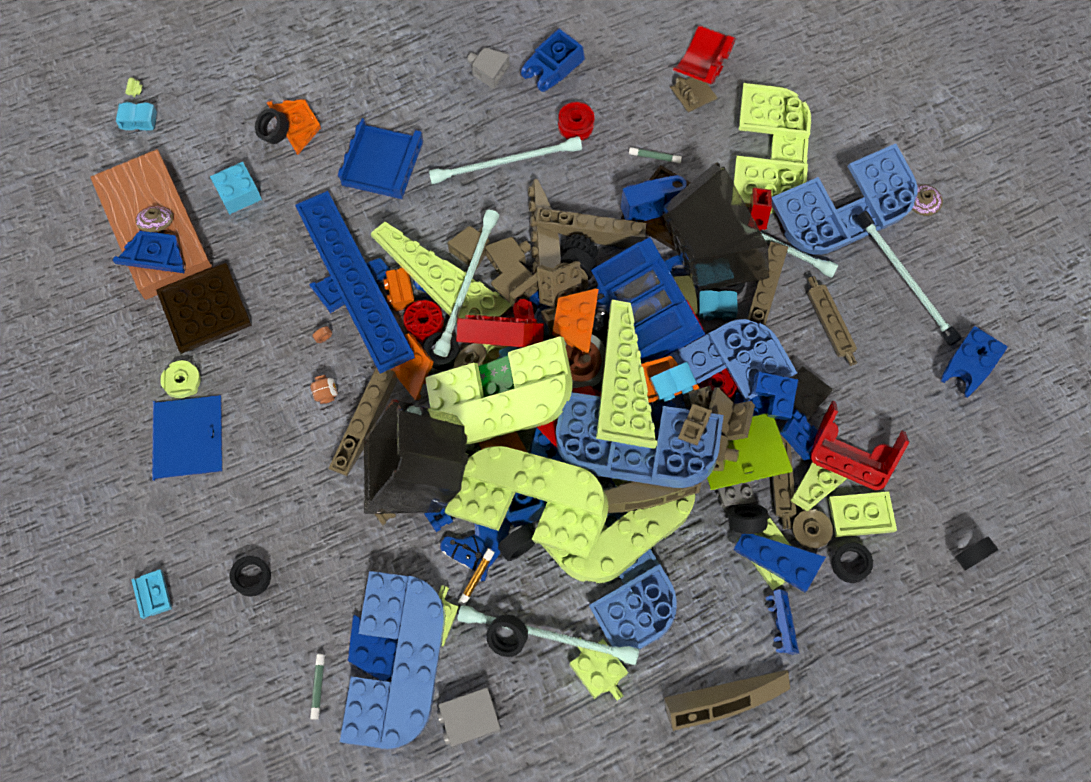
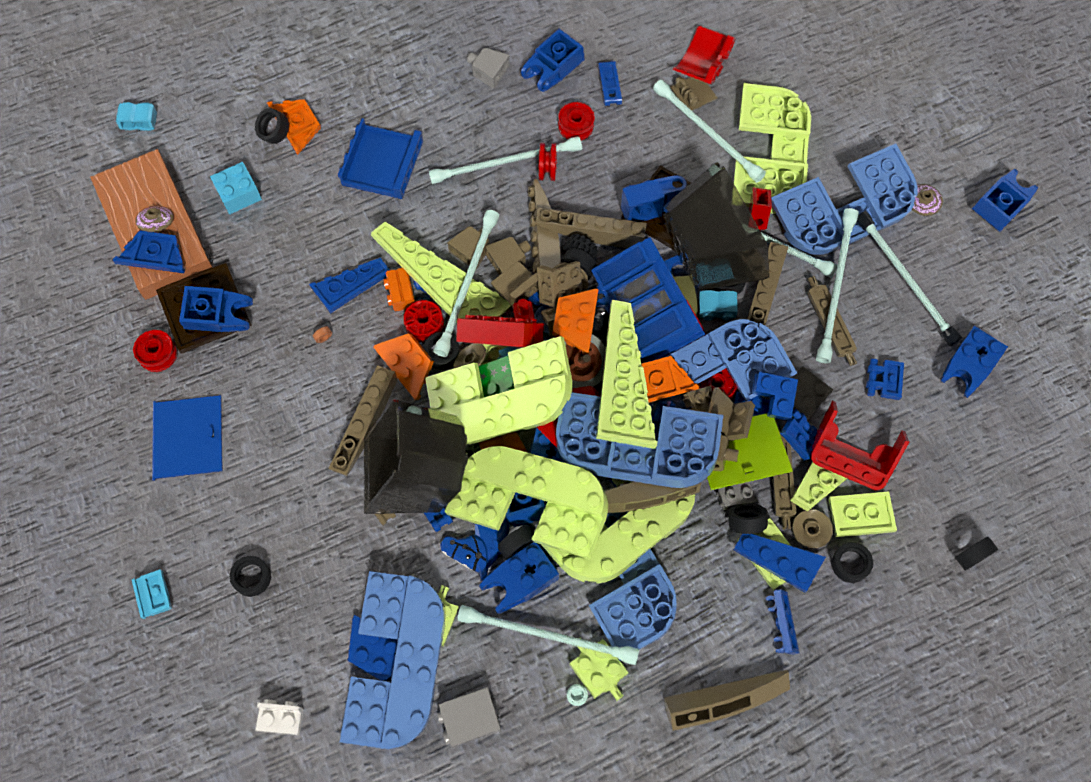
yellowish green plate [125,78,142,97] -> none
yellowish green plate [160,360,201,398] -> none
blue plate [295,191,415,374] -> none
nougat head [310,375,338,404] -> none
sand green bar [310,654,325,720] -> none
pearl gold bar [458,548,495,605] -> none
black tyre [486,614,528,657] -> none
sand green bar [629,147,682,164] -> none
medium azure brick [649,362,697,402] -> none
dark tan slope [678,404,712,446] -> none
none -> red wheel [133,330,178,372]
none -> blue brick [179,286,253,332]
none -> white bracket [256,700,304,735]
none -> blue brick [479,542,559,614]
none -> red wheel [538,143,557,181]
none -> light aqua plate [567,684,588,706]
none -> blue plate [598,61,622,106]
none -> light aqua hose [653,80,766,183]
none -> light aqua hose [816,208,859,363]
none -> blue plate [866,359,904,400]
none -> blue brick [972,169,1038,232]

